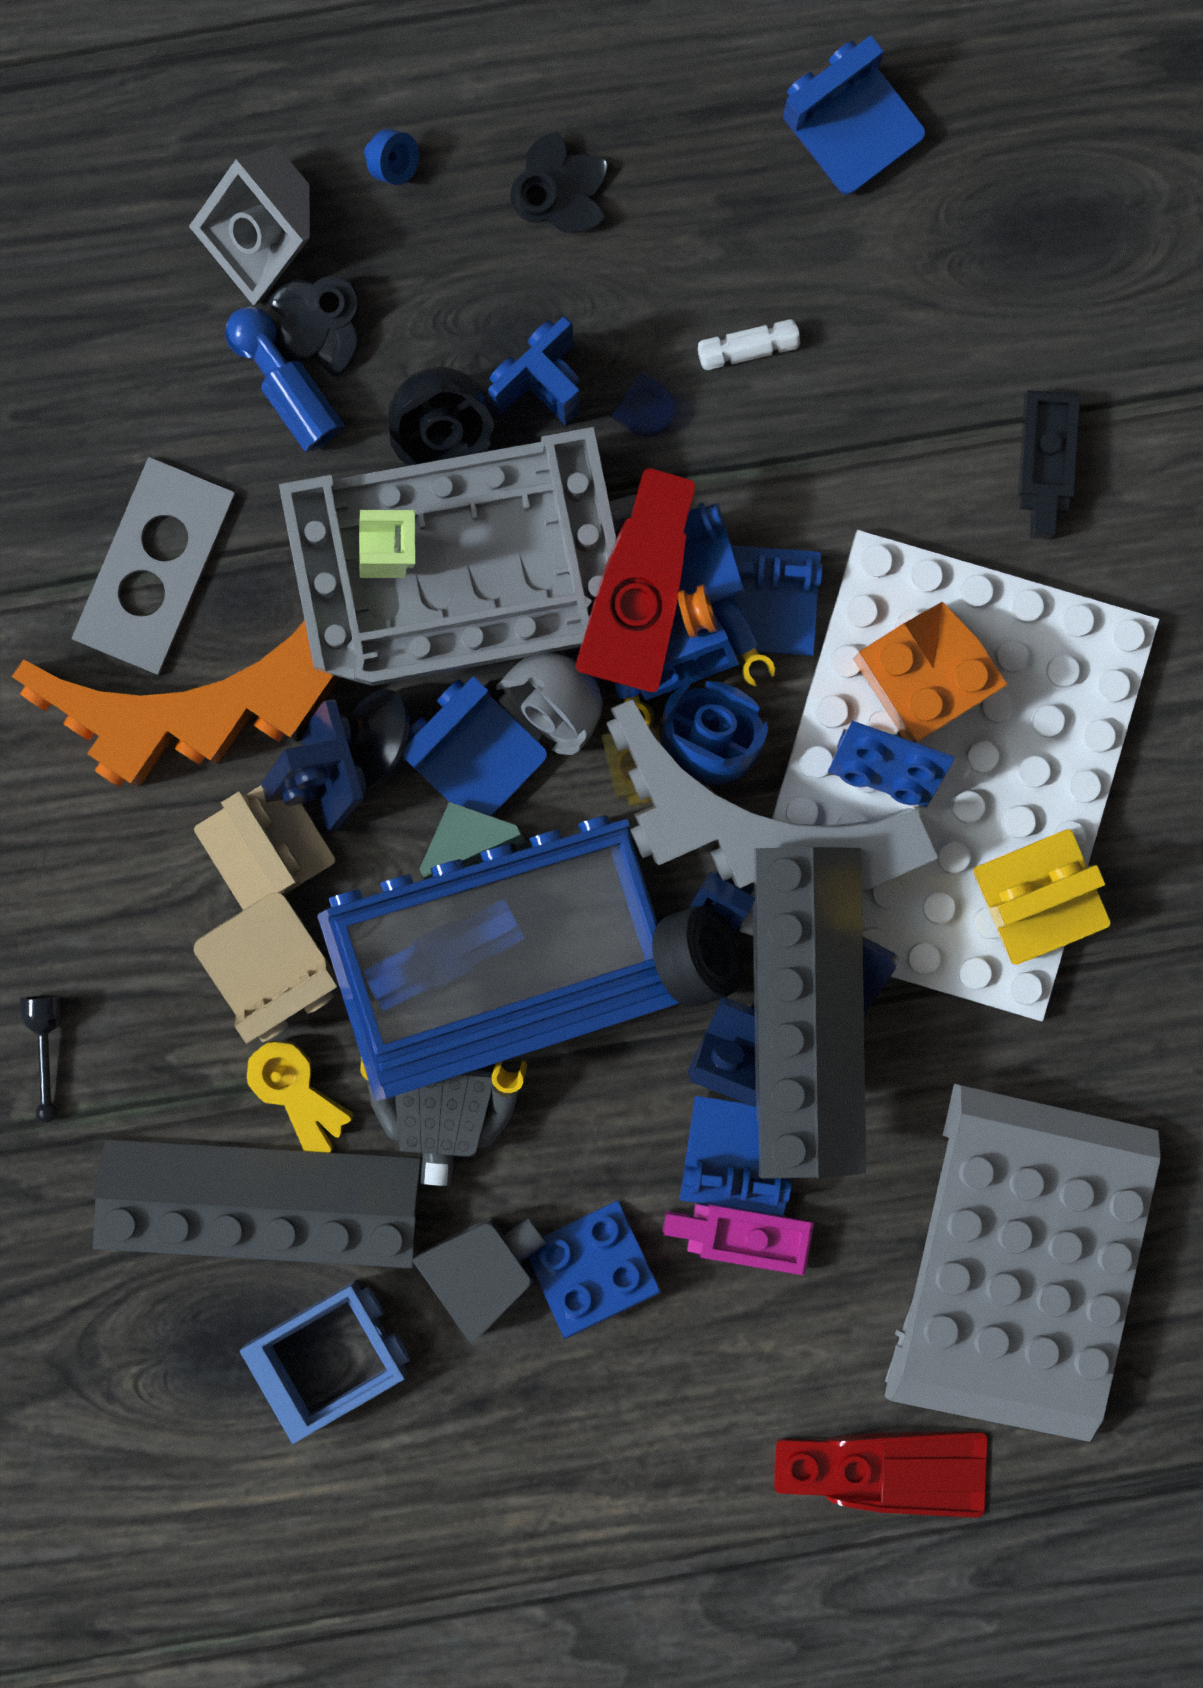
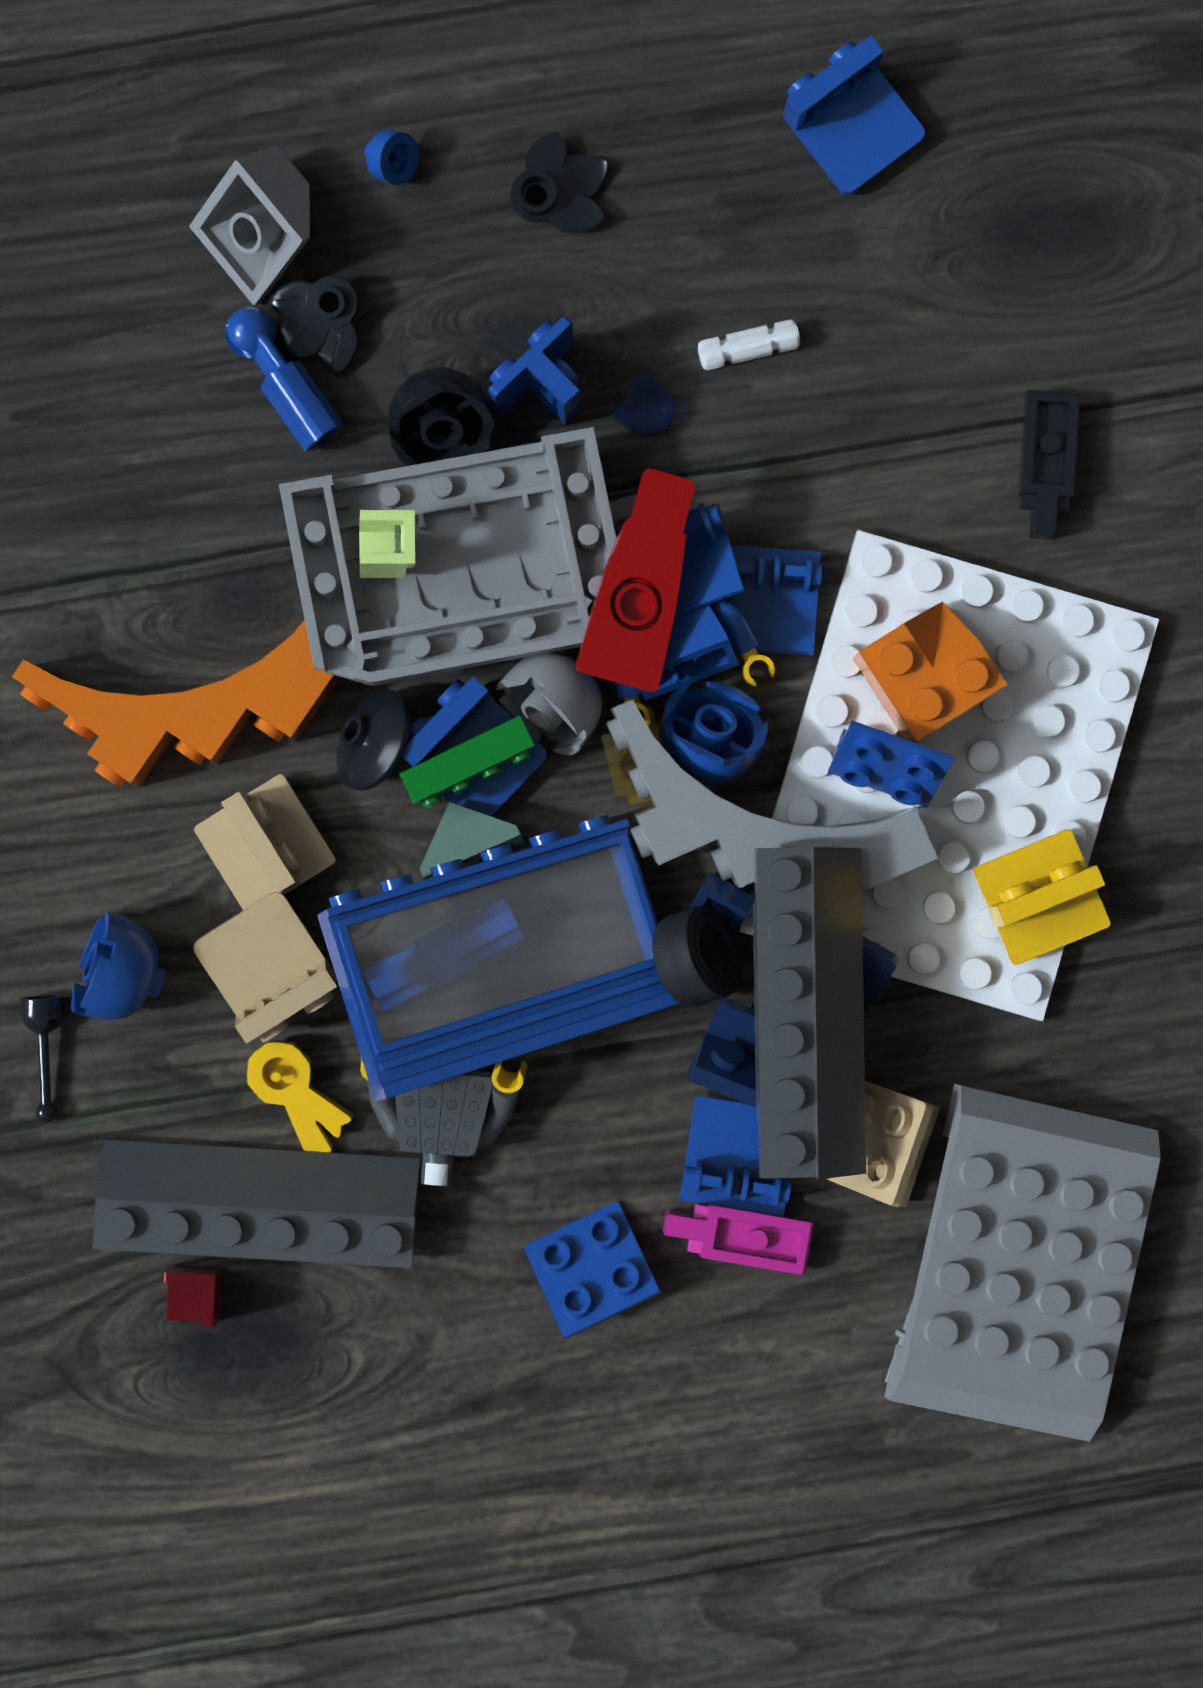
light grey piece [71,457,236,676] -> none
medium blue window [239,1280,410,1444] -> none
dark blue bracket [261,699,366,831] -> none
dark grey torso [412,1217,547,1344] -> none
orange bush [677,584,717,638] -> none
red piece [774,1431,987,1518] -> none
none -> blue cylinder [71,911,166,1021]
none -> dark red panel [162,1265,224,1328]
none -> green piece [399,716,536,810]
none -> tan bracket [827,1081,940,1207]

